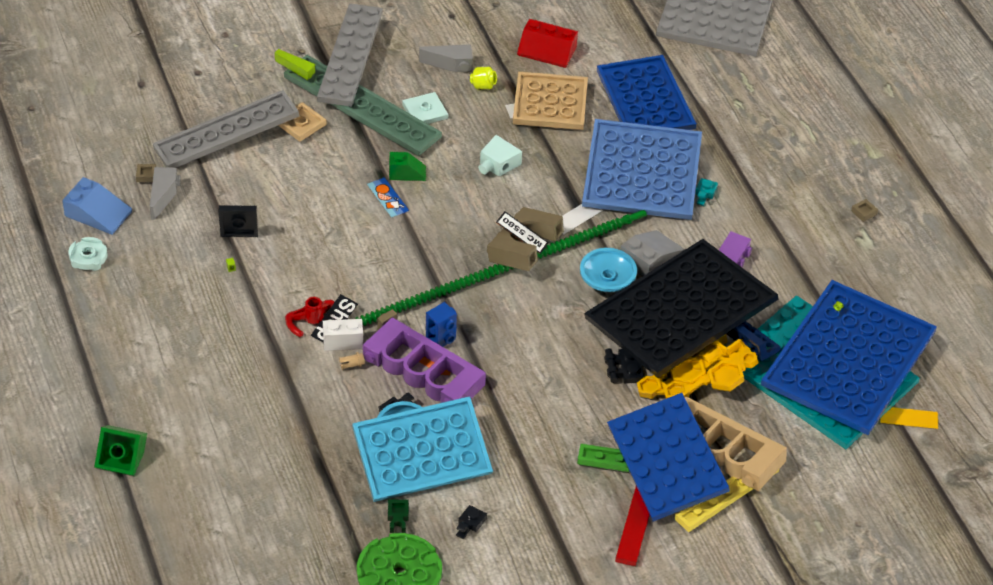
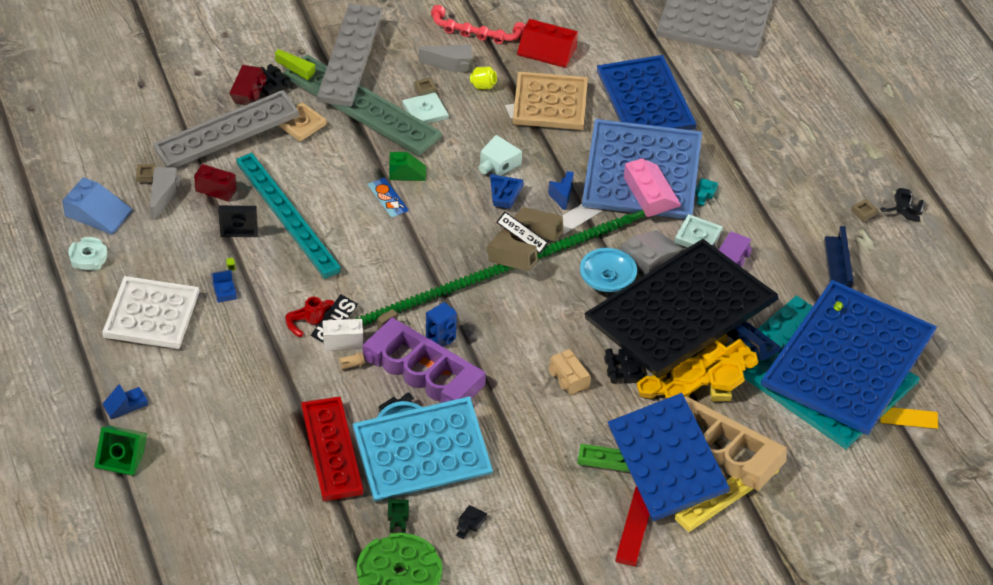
none -> white plate [102,276,199,349]
none -> blue slope [103,384,148,419]
none -> dark red brick [194,164,237,202]
none -> blue slope [210,270,237,303]
none -> dark red brick [229,65,267,105]
none -> teal plate [236,153,341,279]
none -> black plate [260,64,293,96]
none -> red plate [301,396,363,502]
none -> dark tan plate [414,77,437,96]
none -> coral bar [431,5,526,44]
none -> blue wing [490,174,524,209]
none -> blue slope [548,171,574,210]
none -> tan brick [548,349,591,395]
none -> bright pink slope [624,158,681,217]
none -> light aqua plate [674,214,723,248]
none -> light yellow plate [709,383,732,402]
none -> dark blue fence [824,226,853,288]
none -> black piece [880,188,926,222]

